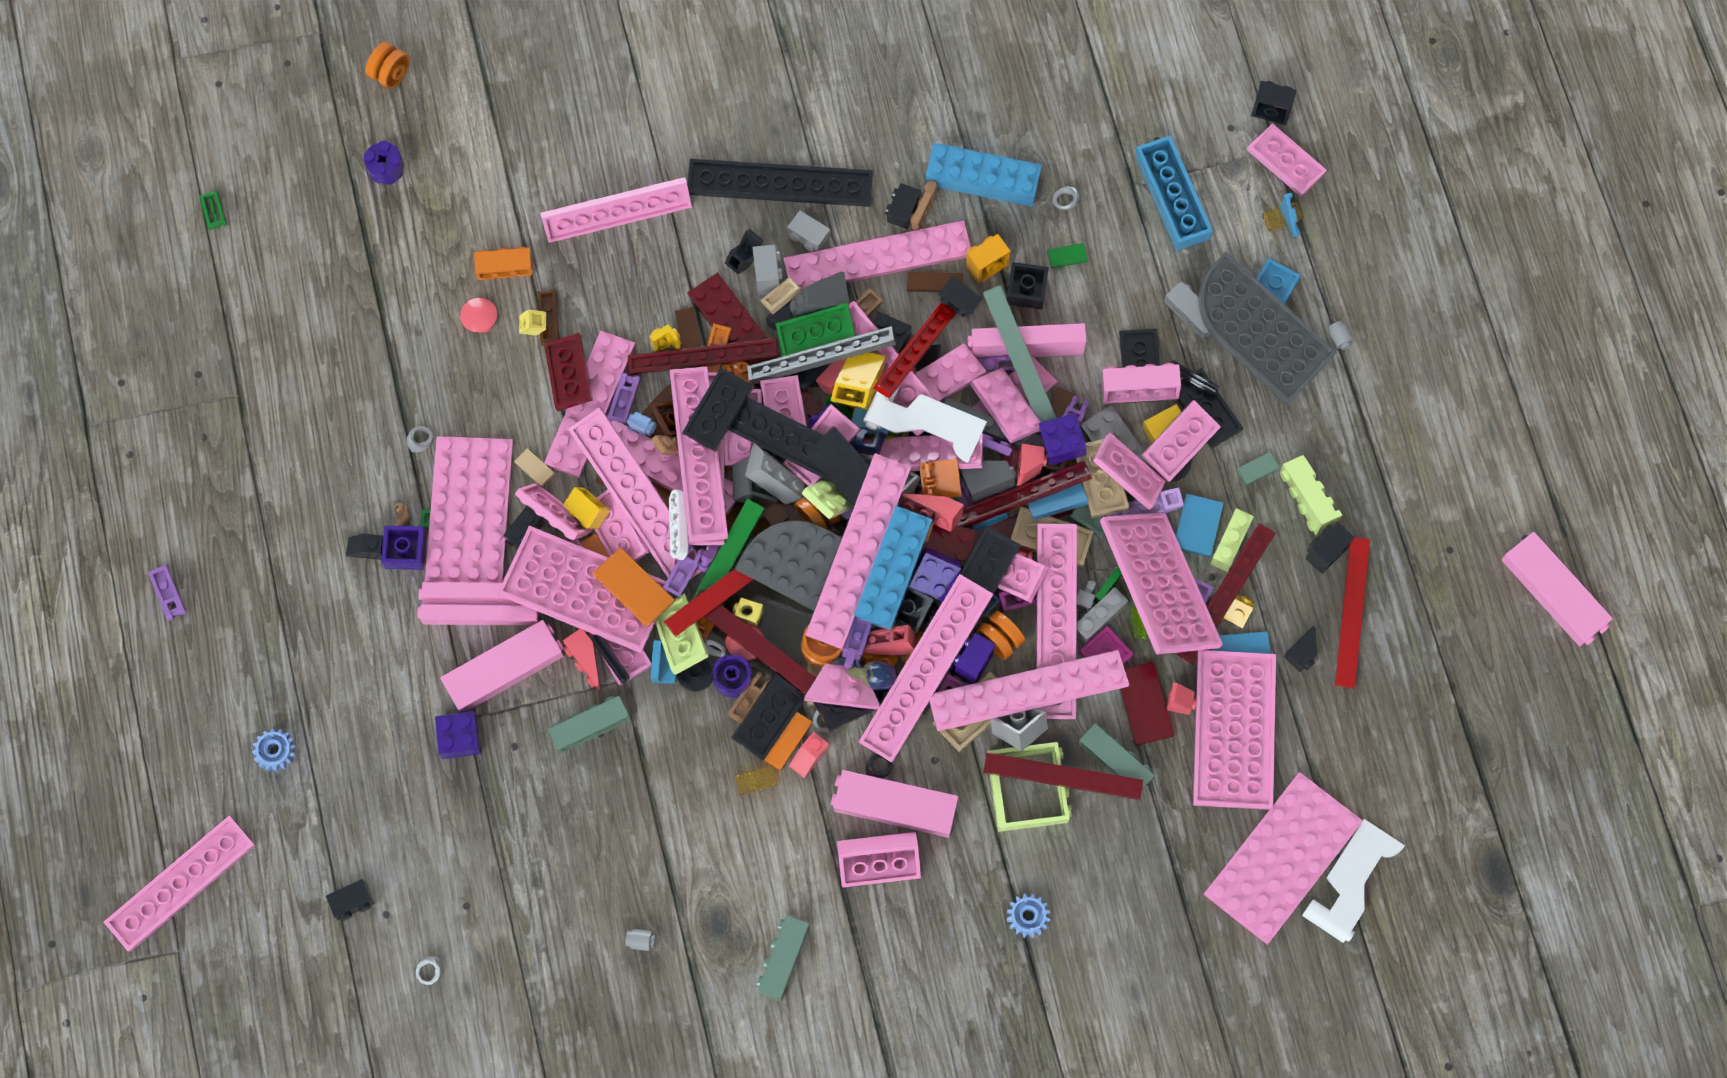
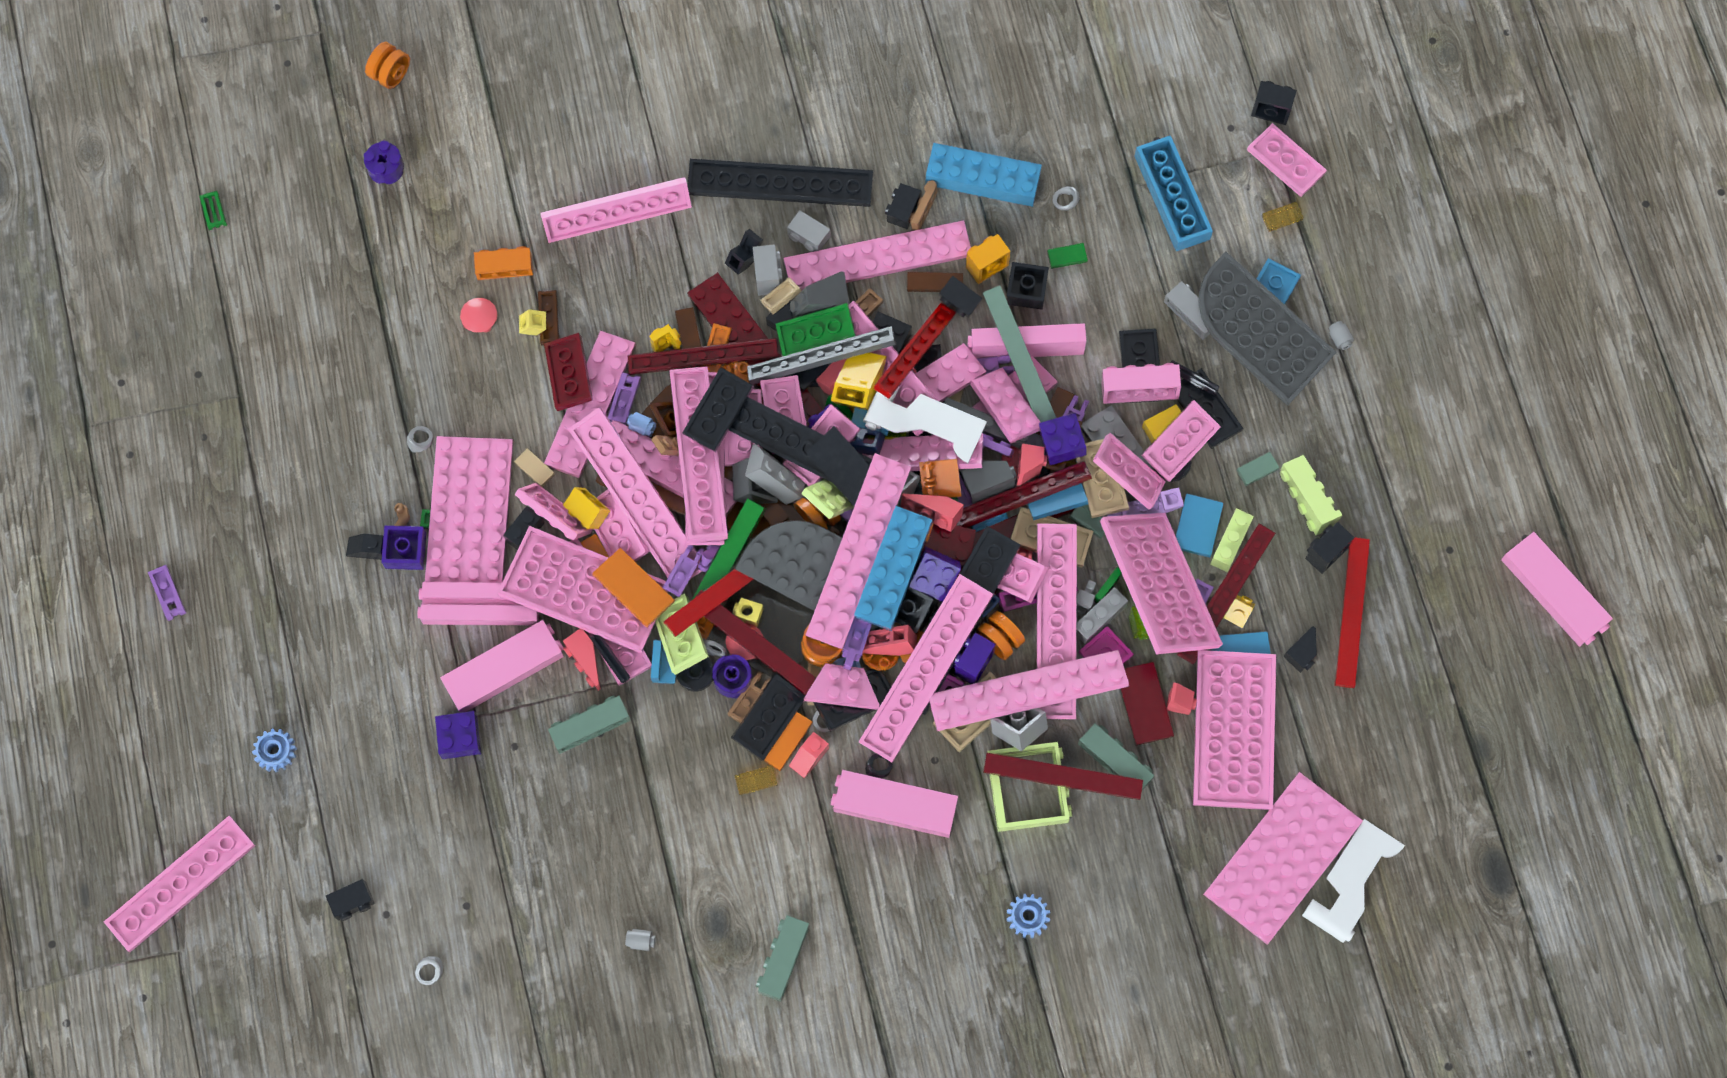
white beam [669,489,688,560] -> none
bright pink slope [837,832,921,887] -> none
dark blue hair [845,660,898,690] -> none
dark azure tile [1280,193,1301,238] -> none

